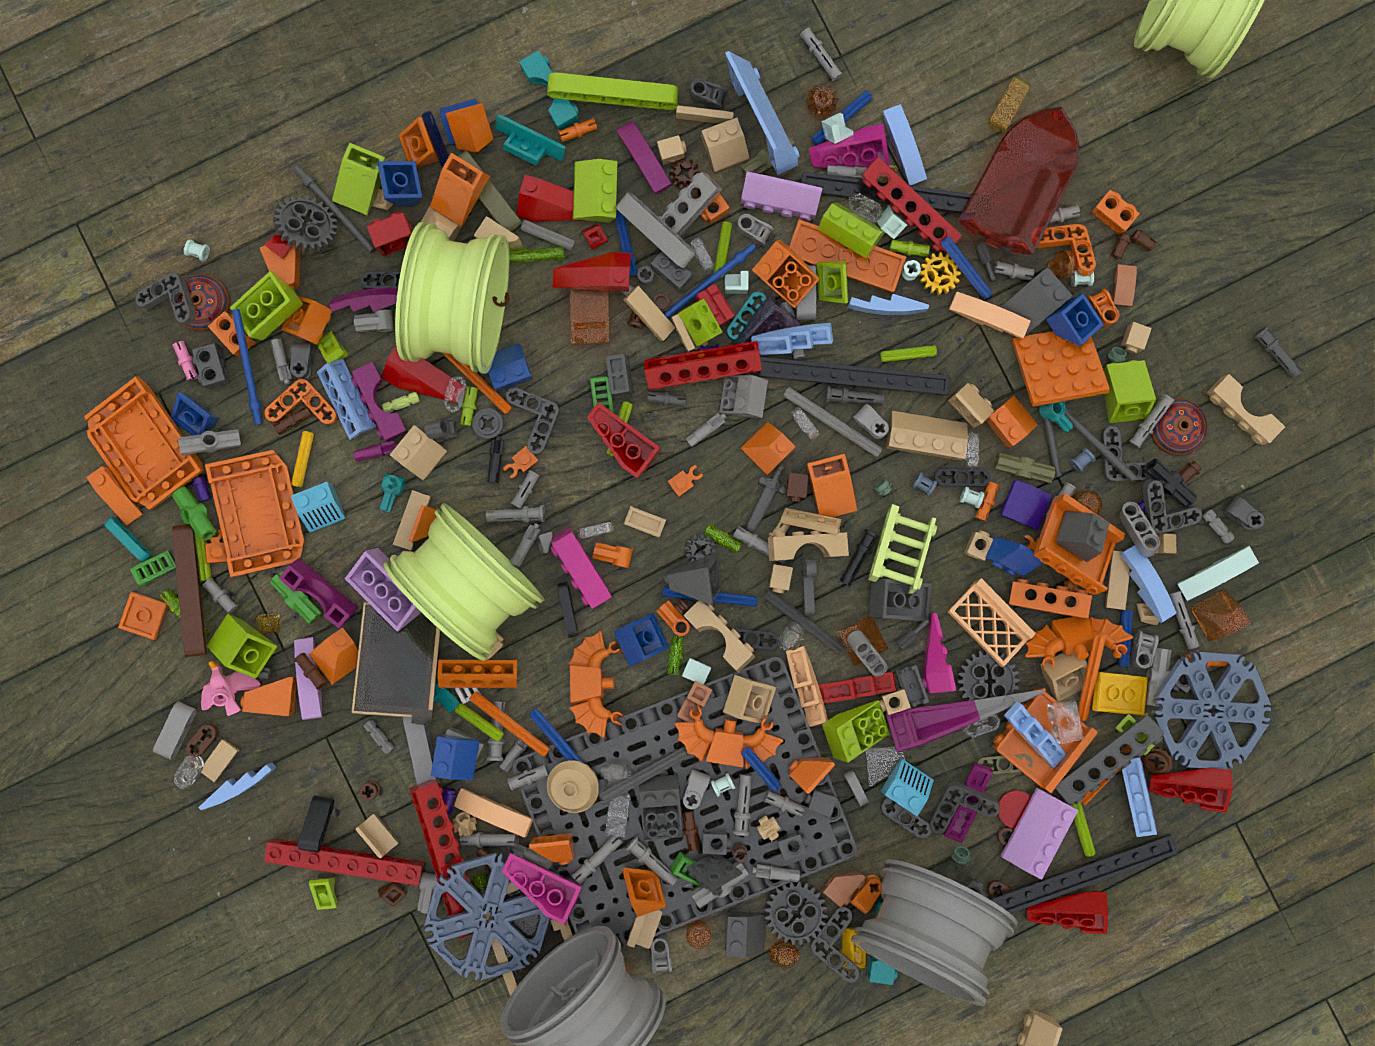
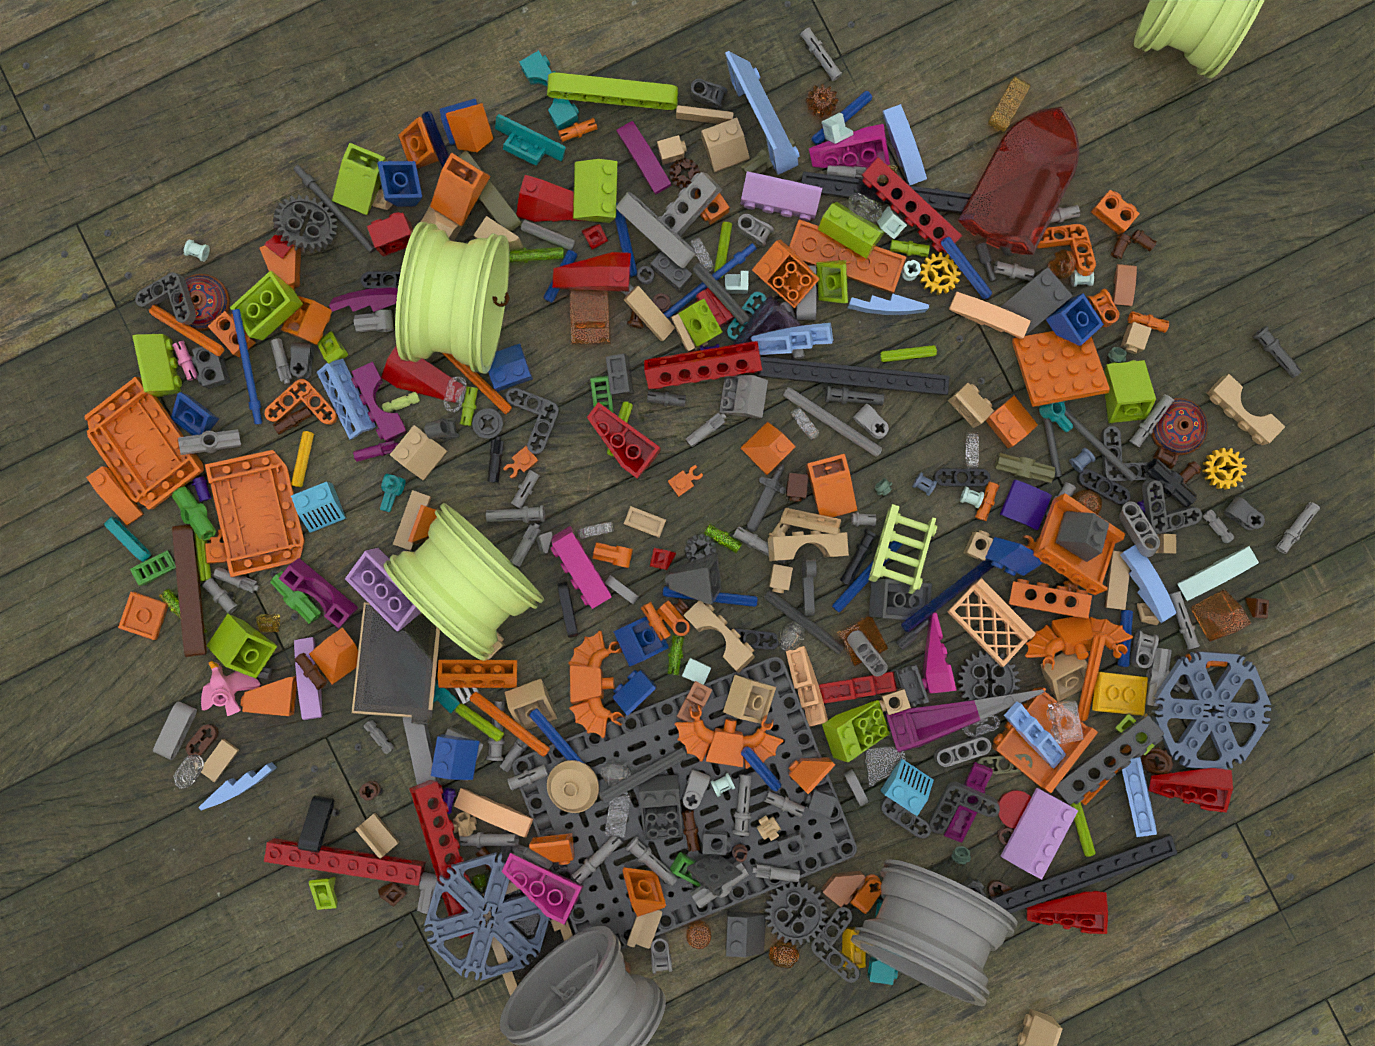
tan slope [886,411,968,461] -> none
none -> lime slope [132,334,182,397]
none -> orange axle [149,305,224,356]
none -> light grey piece [213,567,260,593]
none -> tan slope [505,679,557,730]
none -> blue axle [544,250,577,303]
none -> light grey beam [604,575,639,605]
none -> blue slope [612,669,657,716]
none -> orange pin [641,602,671,641]
none -> red slope [650,548,676,570]
none -> dark grey axle [693,262,749,325]
none -> blue axle [832,541,902,612]
none -> light grey pin [851,512,876,527]
none -> clear blue axle [901,559,994,632]
none -> light grey beam [934,735,991,767]
none -> black beam [1077,469,1131,505]
none -> orange pin [1128,311,1169,333]
none -> reddish brown bush [1152,446,1179,469]
none -> yellow gear [1202,448,1247,490]
none -> reddish brown slope [1246,598,1269,619]
none -> light grey pin [1275,502,1320,554]

